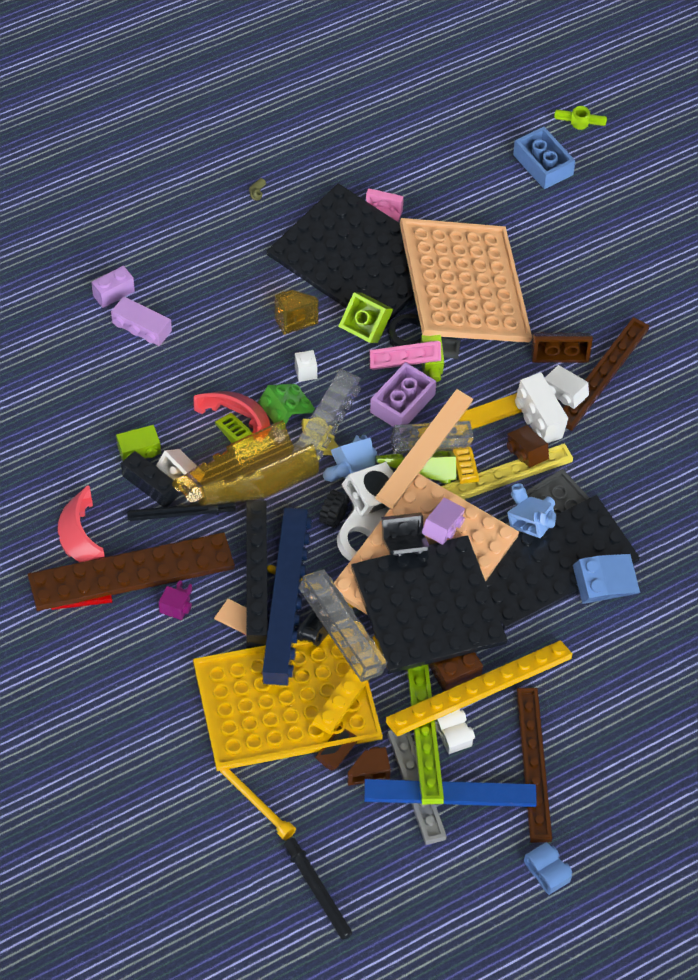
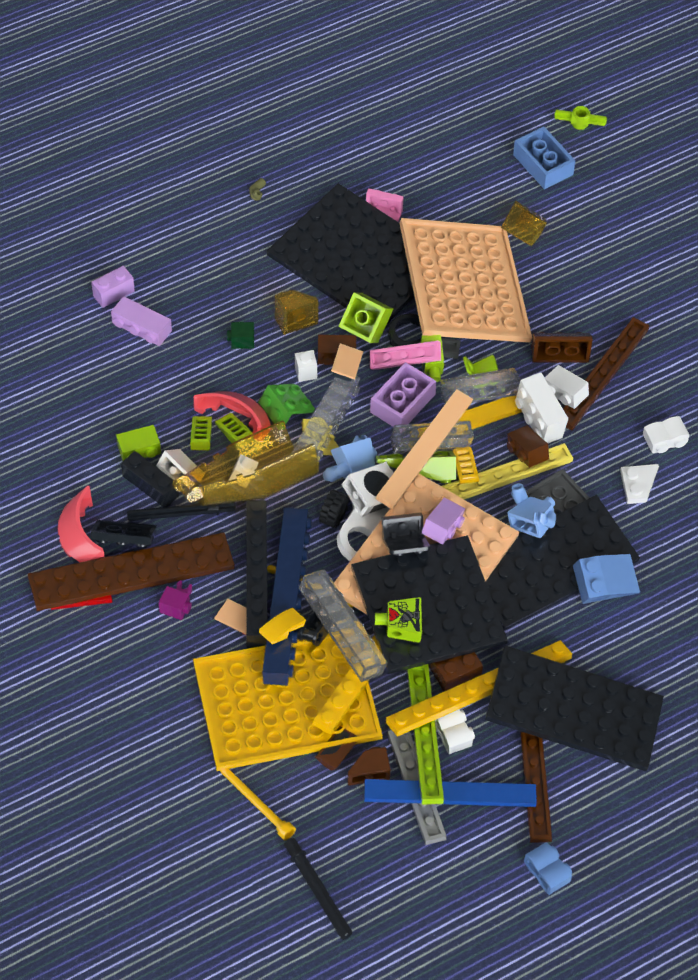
none -> black plate [90,520,157,547]
none -> lime slope [190,416,212,450]
none -> dark green brick [227,322,254,349]
none -> white brick [228,454,259,488]
none -> yellow slope [259,607,306,644]
none -> reddish brown brick [318,335,356,365]
none -> light nougat piece [331,343,363,382]
none -> lime torso [375,597,422,642]
none -> clear brick [440,368,520,404]
none -> lime bracket [463,355,498,381]
none -> black plate [485,645,664,771]
none -> clear yellow slope [501,201,547,247]
none -> white wing [620,464,659,504]
none -> white brick [643,416,689,453]

